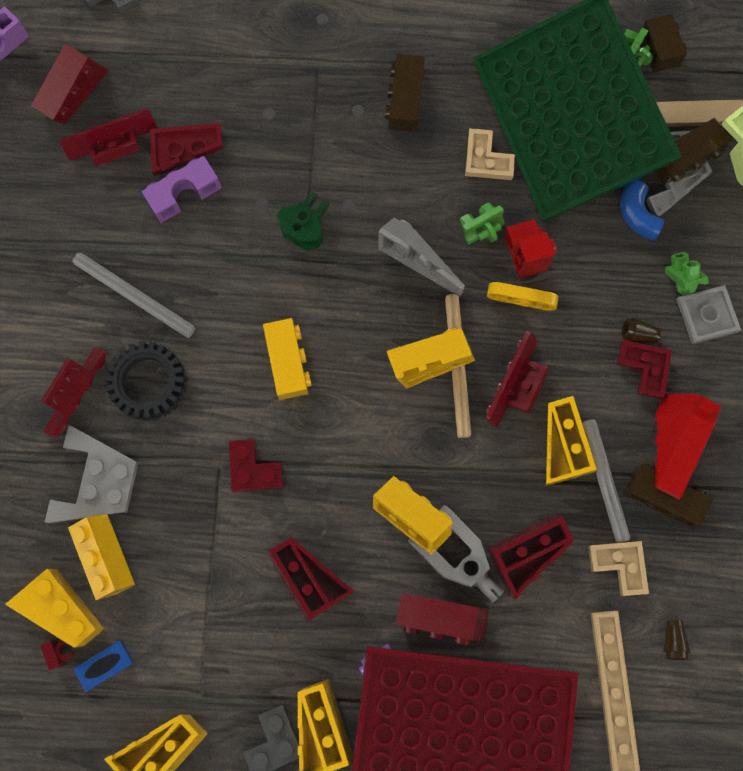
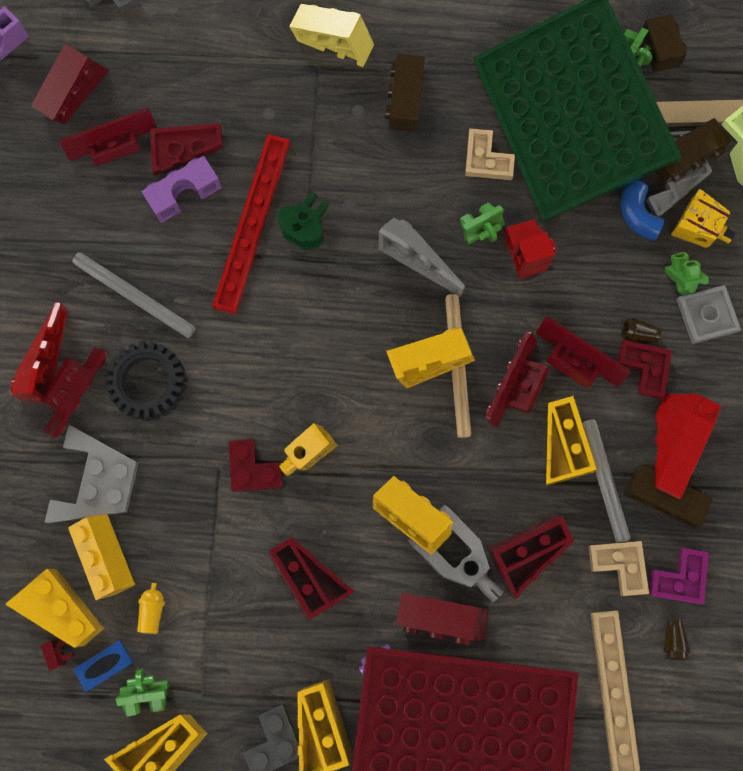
yellow brick [263,318,312,400] -> none
yellow beam [487,282,559,311] -> none
none -> red wedge [11,302,68,403]
none -> bright green hips [116,669,170,717]
none -> yellow piece [137,583,165,634]
none -> red tile [212,134,291,315]
none -> yellow torso [278,423,338,476]
none -> light yellow wedge [289,4,374,67]
none -> dark red bracket [536,316,630,389]
none -> magenta plate [649,548,709,605]
none -> yellow torso [671,189,736,248]

